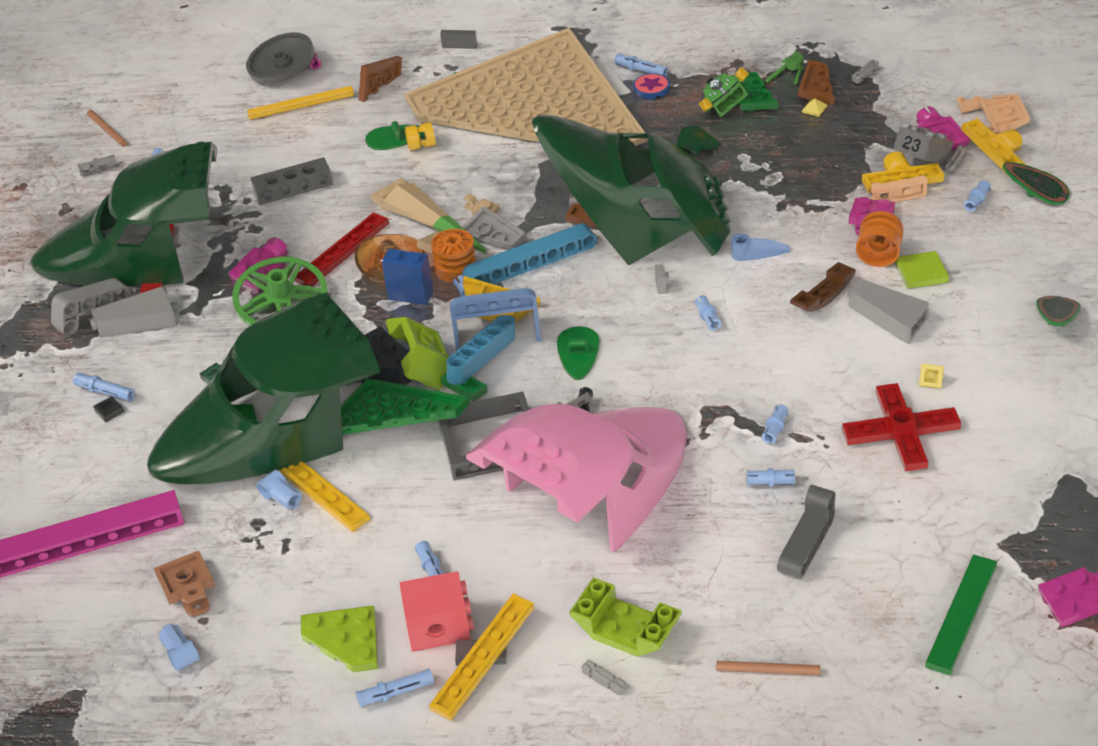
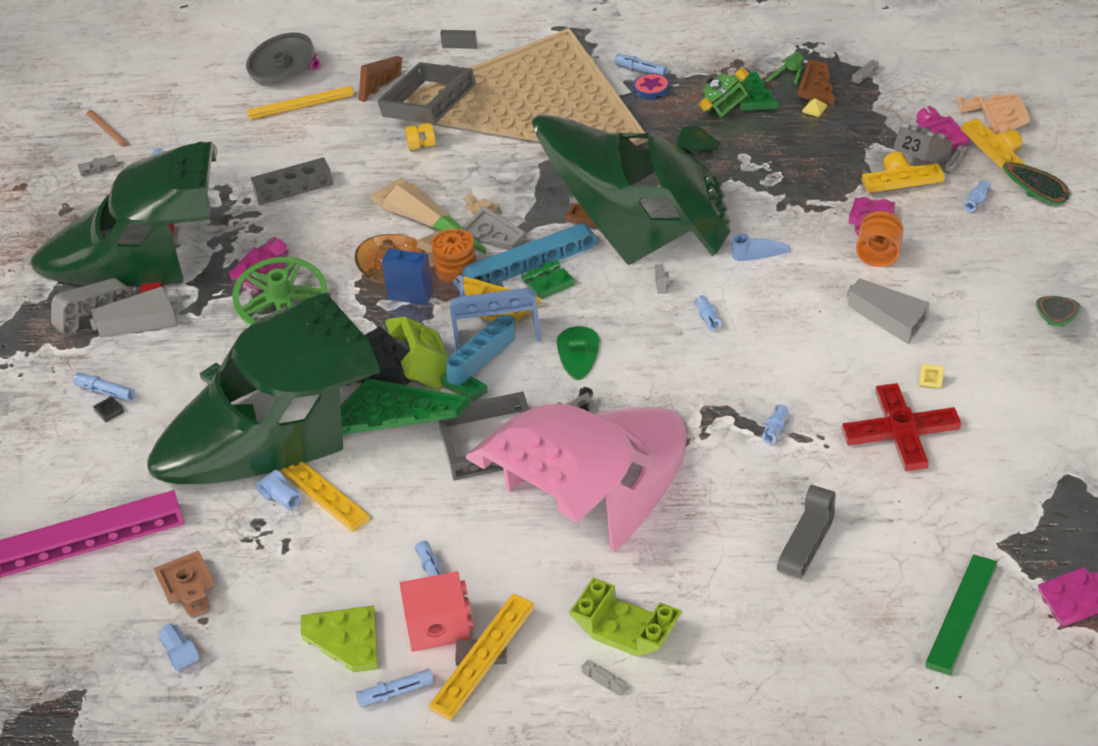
red tile [295,212,389,287] -> none
green shield [365,121,424,151] -> none
nougat bar [716,661,820,676] -> none
light blue pin [746,468,795,487] -> none
reddish brown slope [790,262,856,312] -> none
light nougat plate [871,175,927,202] -> none
lime tile [895,251,949,289] -> none
none -> dark grey window [377,62,476,124]
none -> green plate [521,260,574,299]

